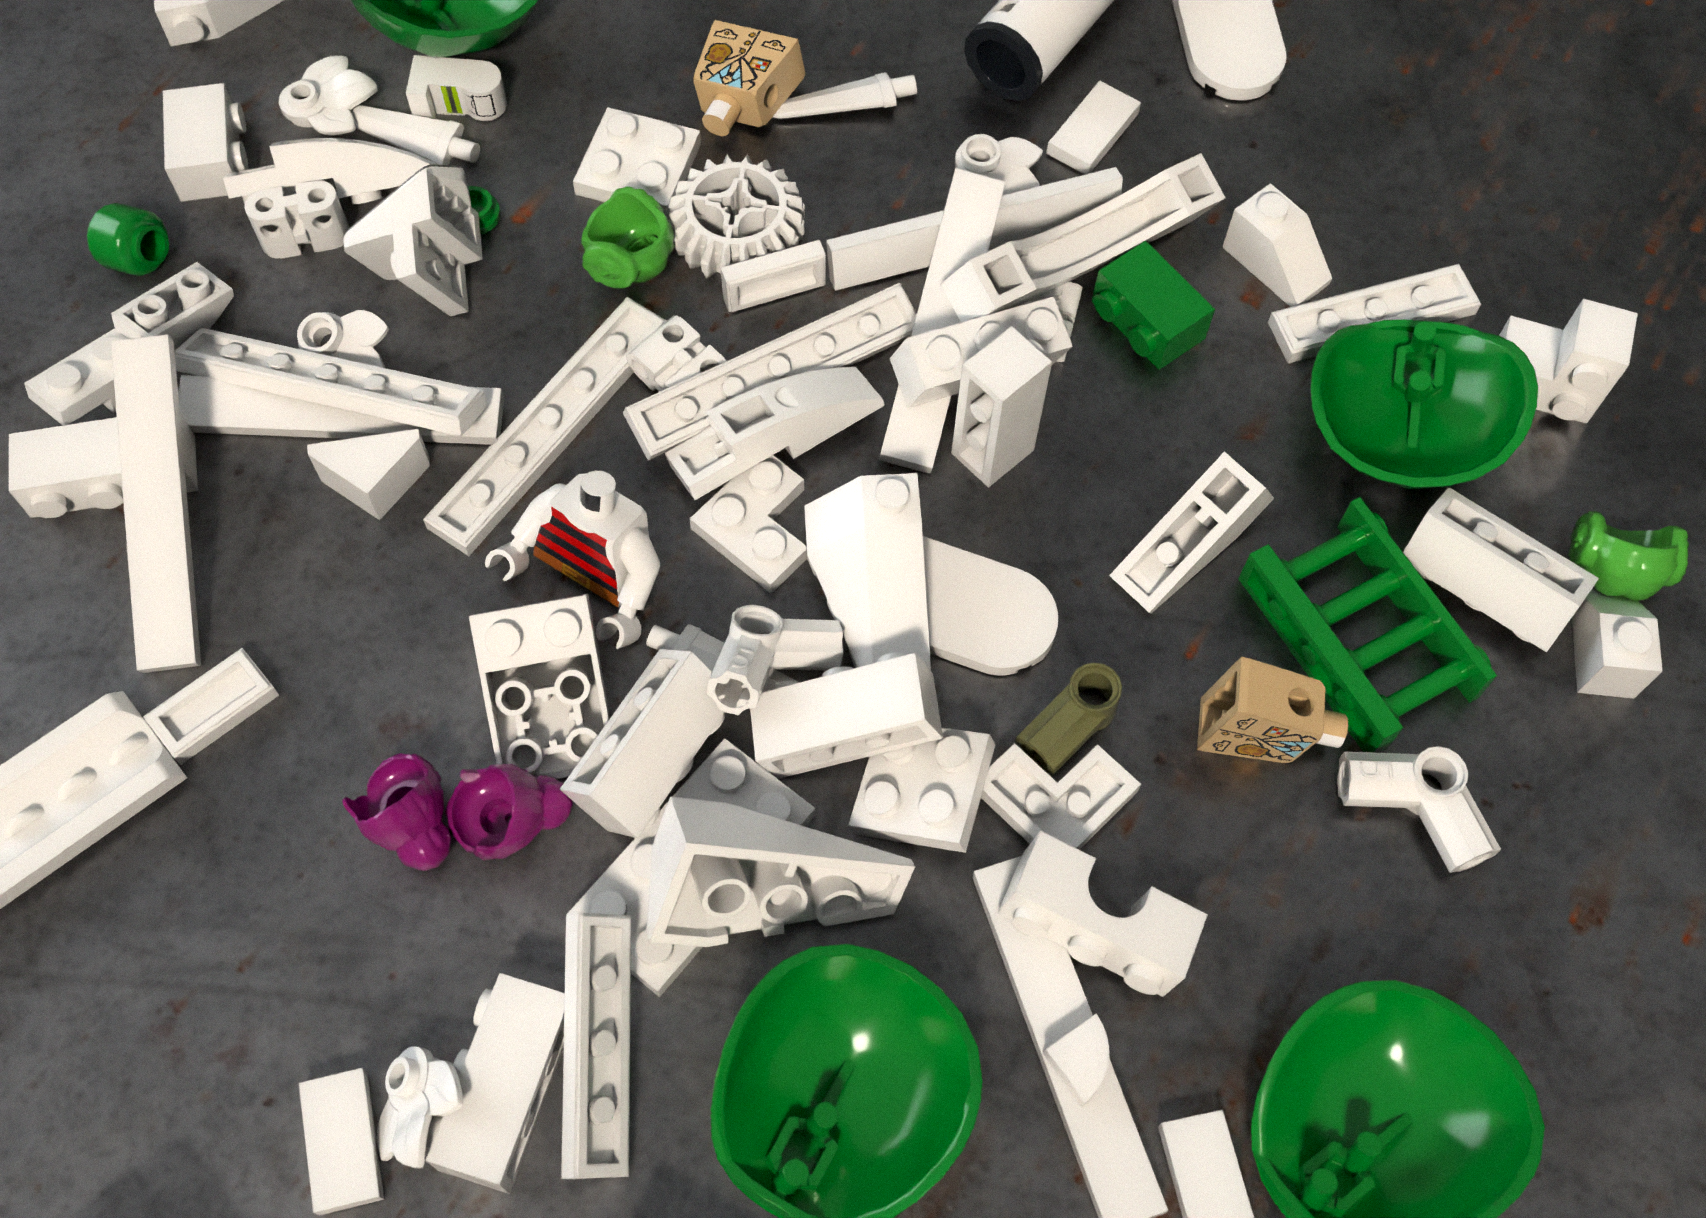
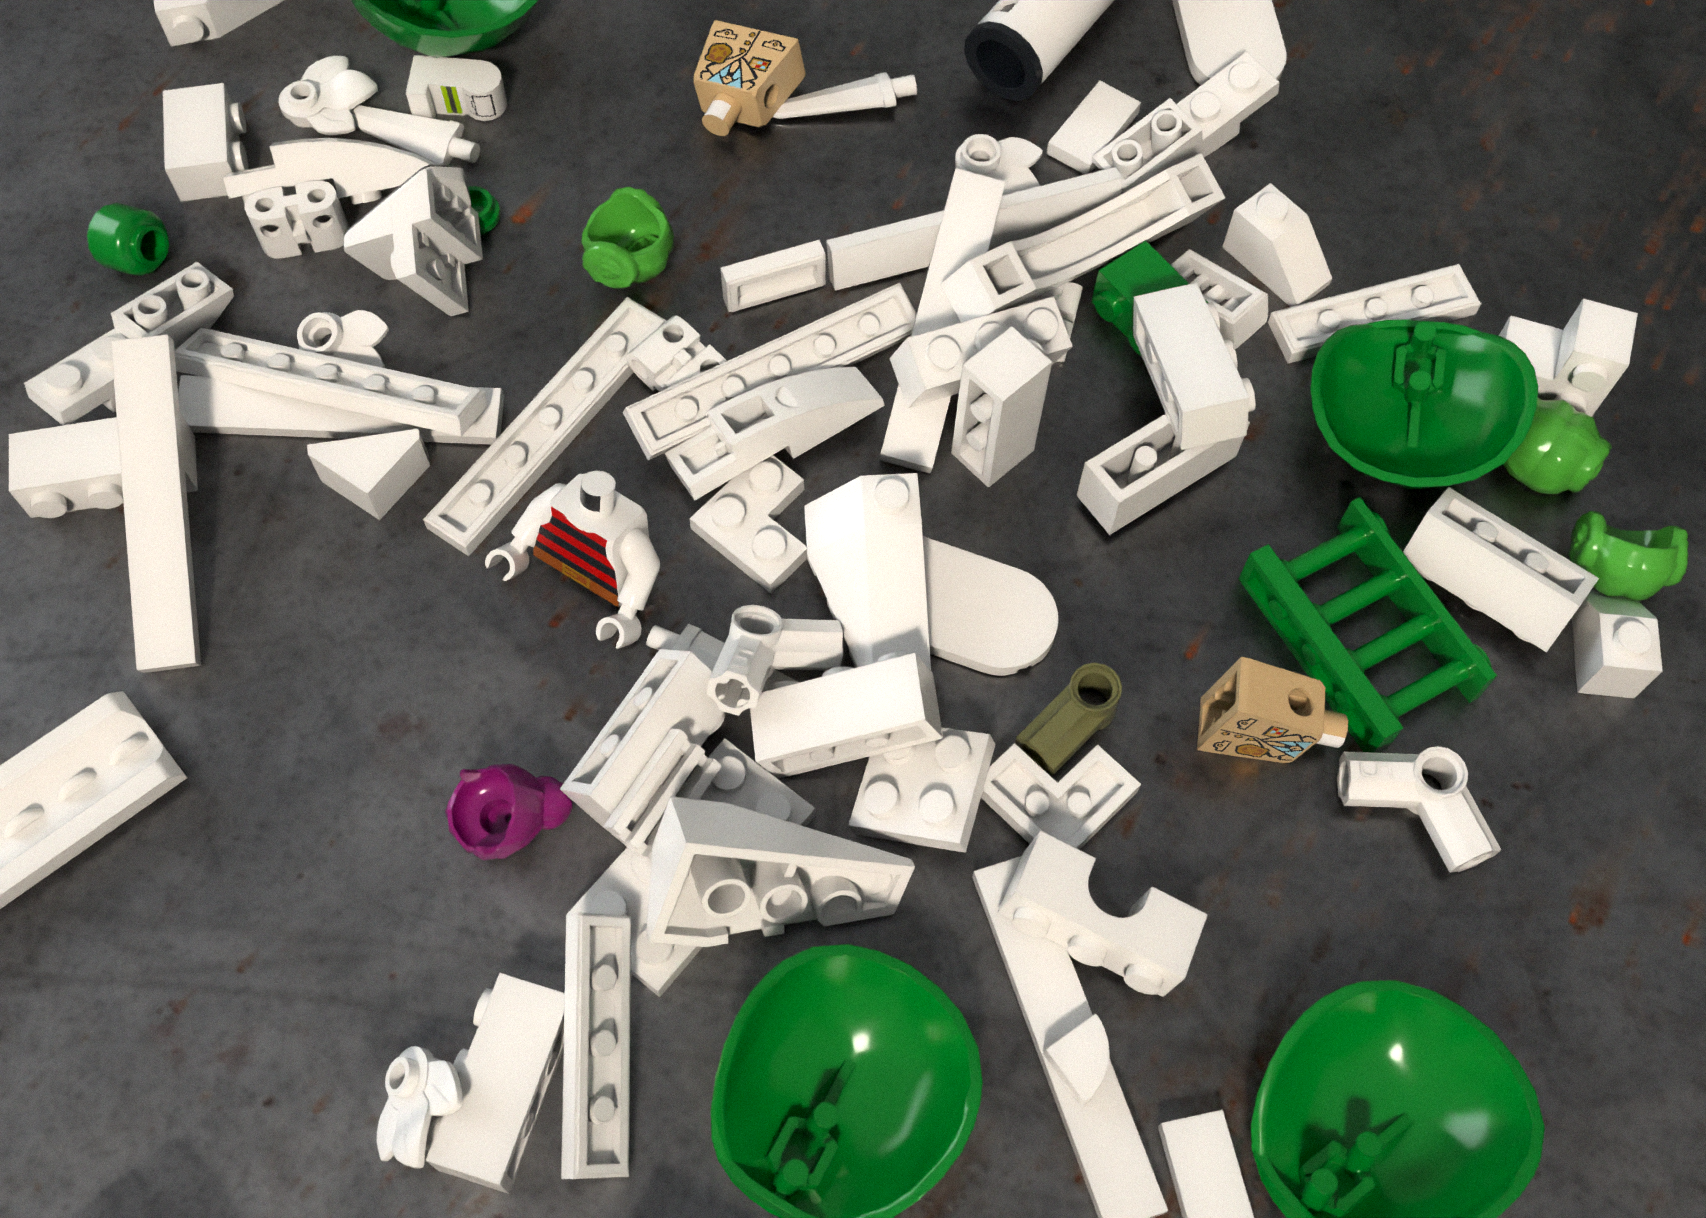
white tile [143,648,279,765] -> none
white tile [299,1068,384,1216] -> none
magenta piece [342,753,451,871] -> none
white slope [469,594,610,779] -> none
white plate [573,107,701,219] -> none
white gear [668,154,805,279] -> none
white slope [1109,451,1274,613] -> none
none -> white tile [603,729,722,863]
none -> white brick [1077,414,1250,535]
none -> white slope [1092,51,1279,193]
none -> white brick [1133,283,1256,450]
none -> white slope [1171,249,1268,349]
none -> bright green hair [1503,398,1612,494]

